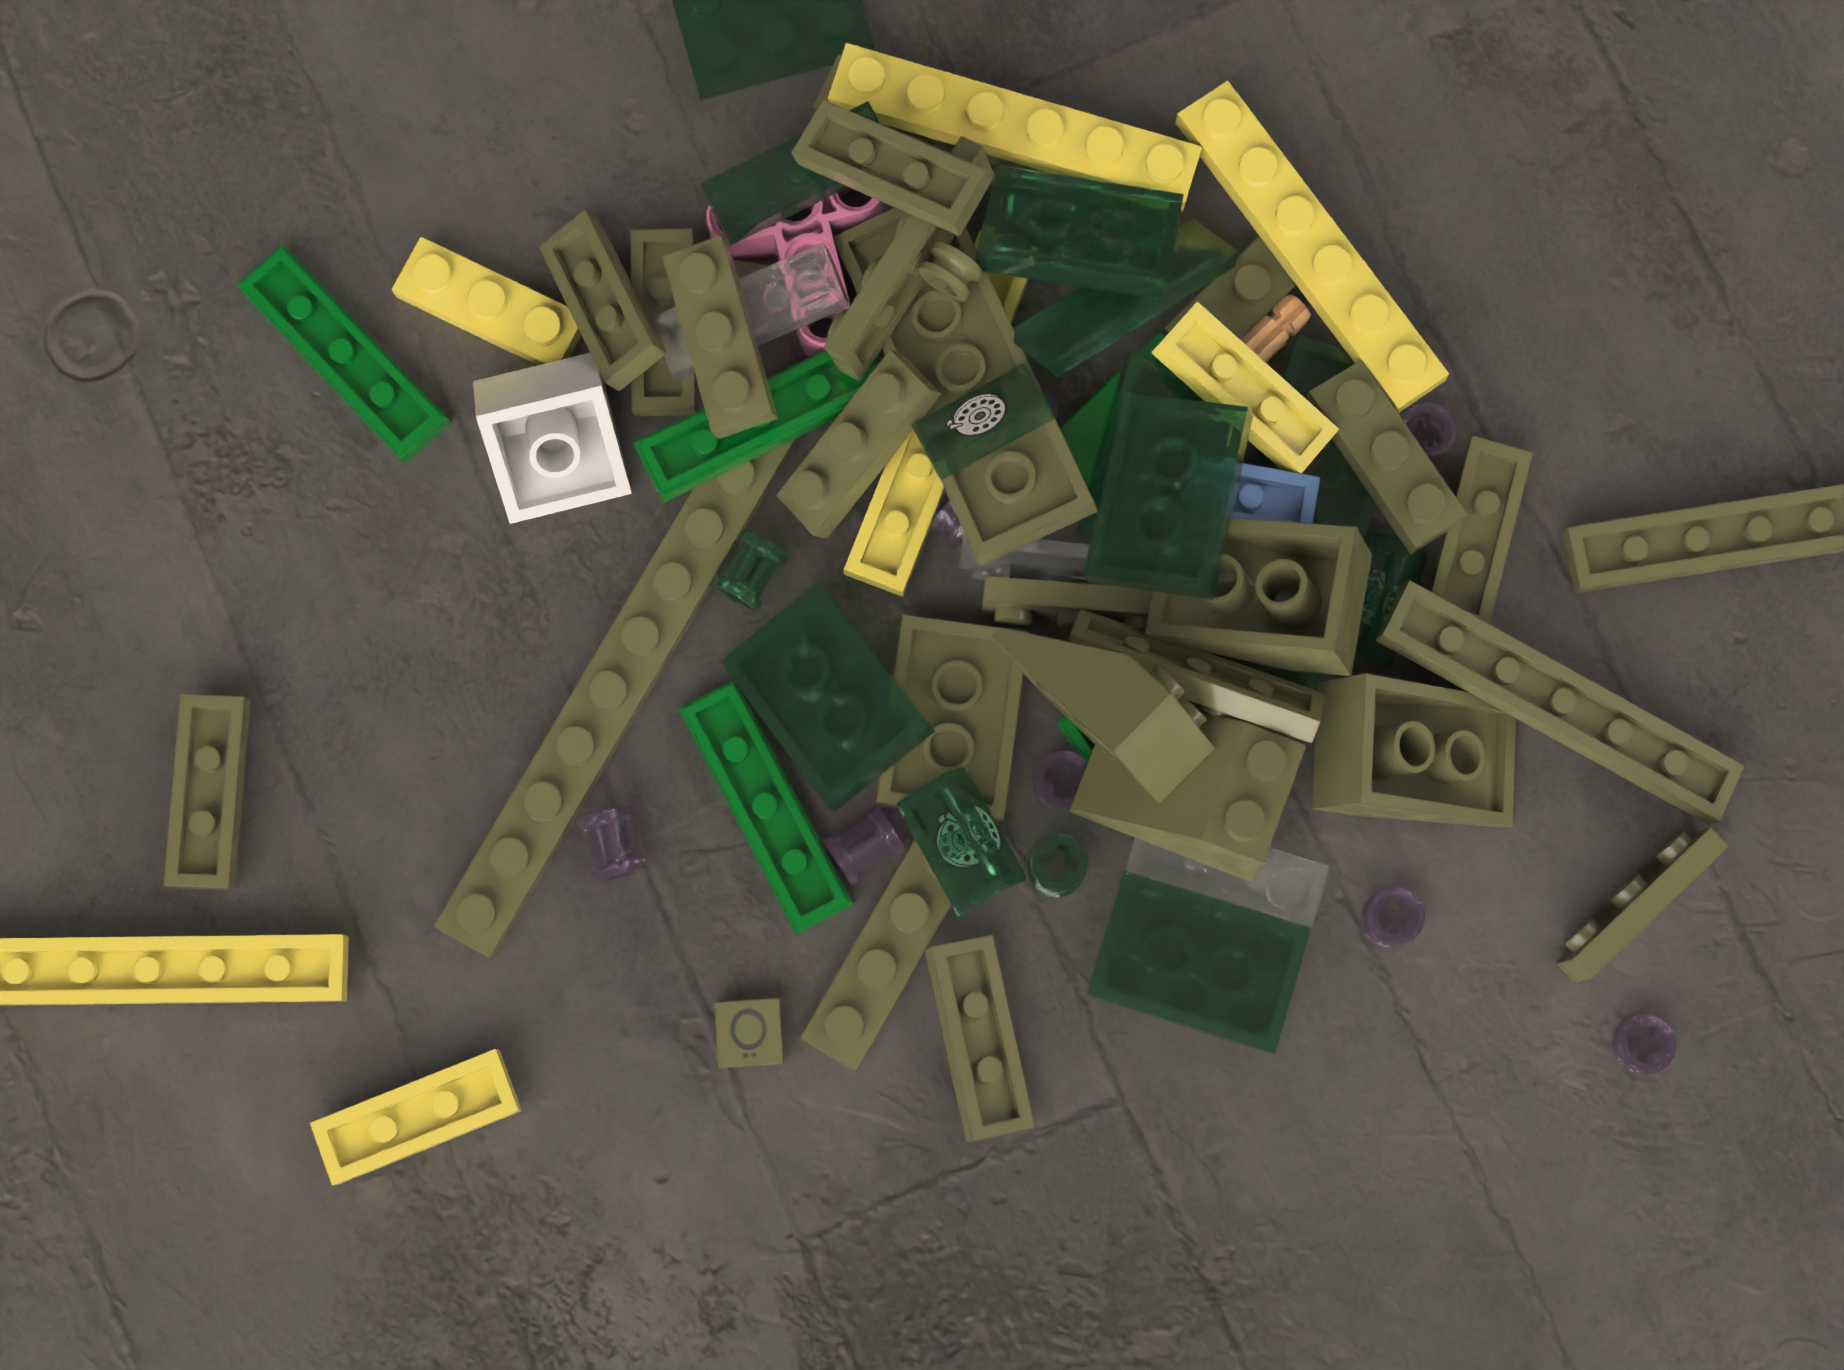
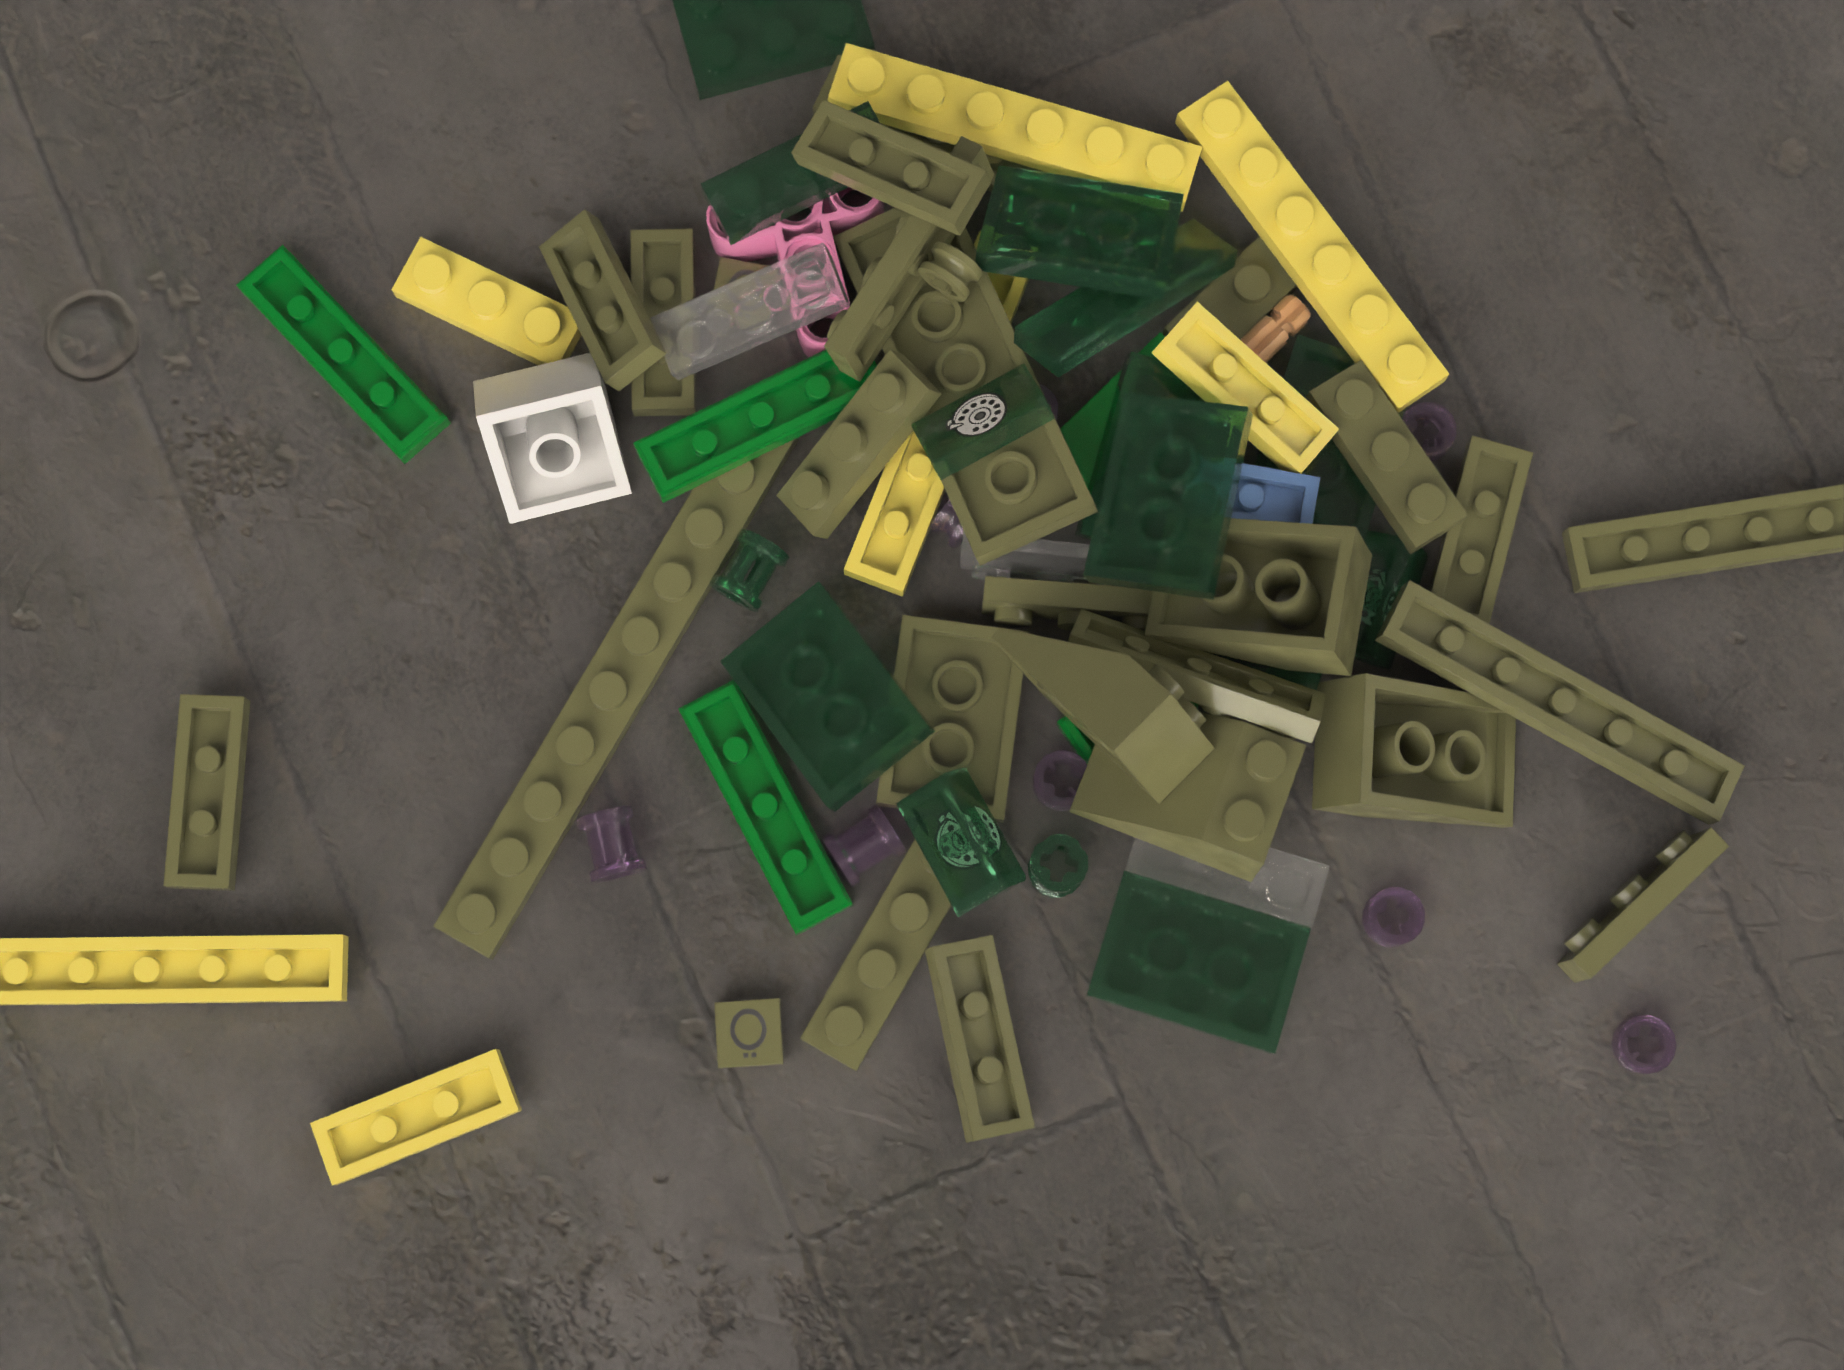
olive plate [662,235,778,439] -> none

